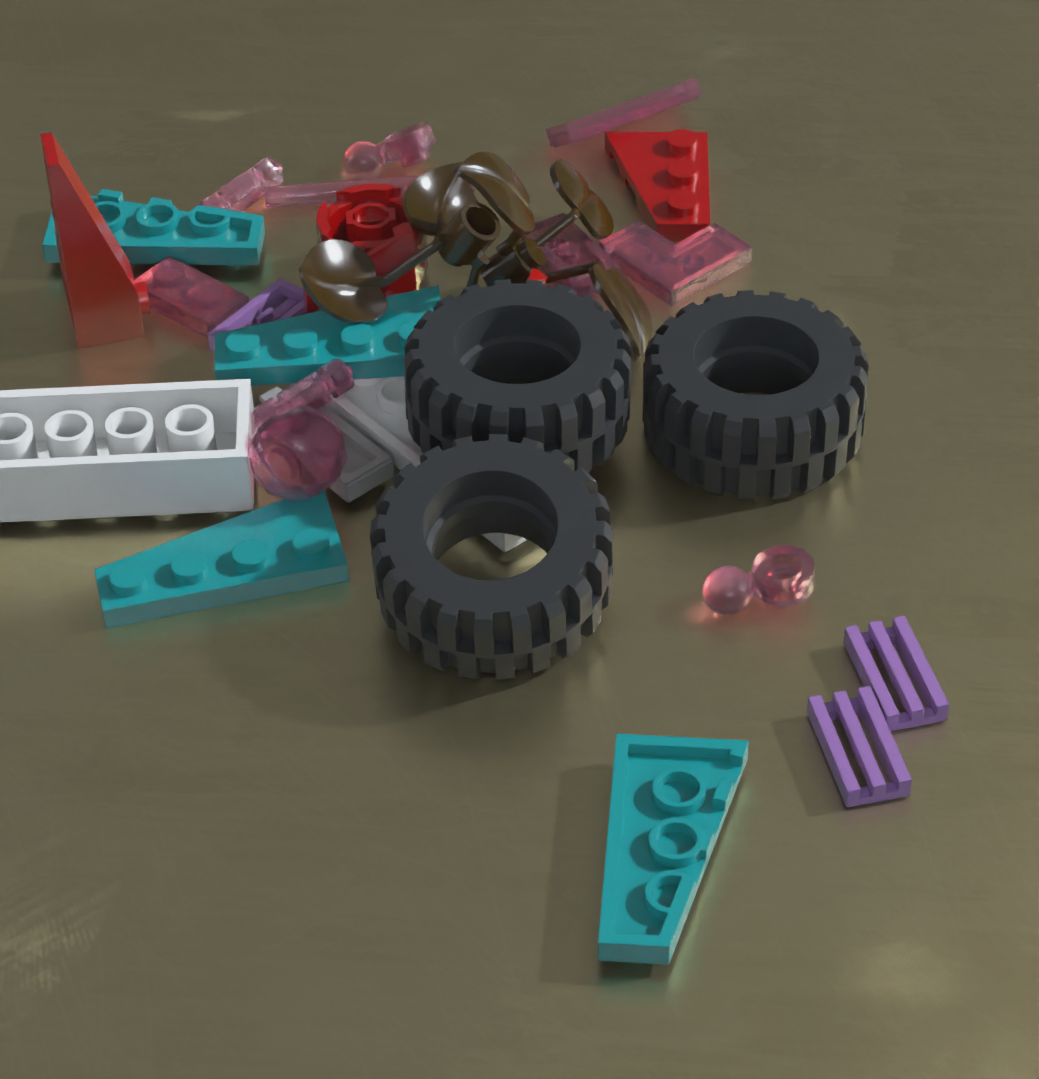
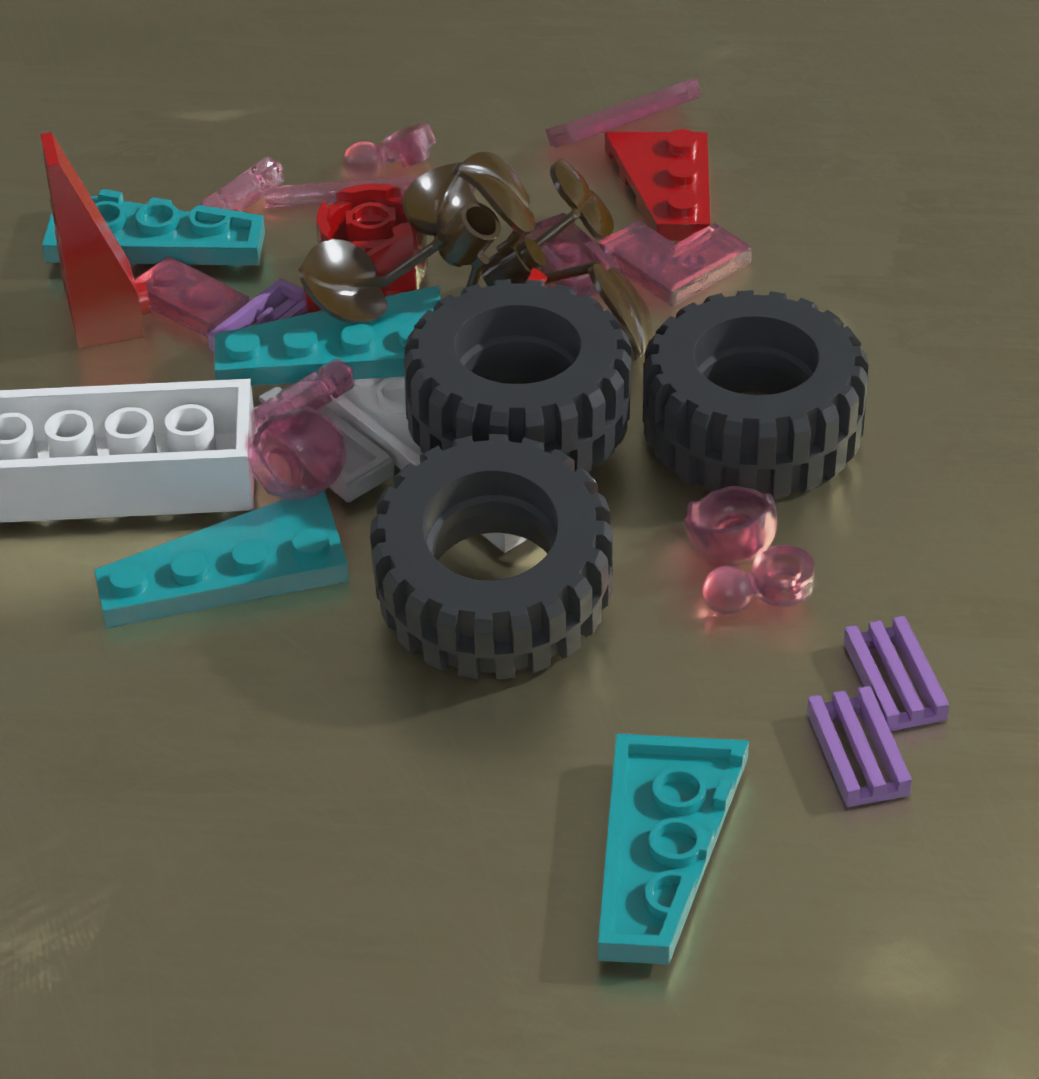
none -> clear pink hair [683,486,777,566]

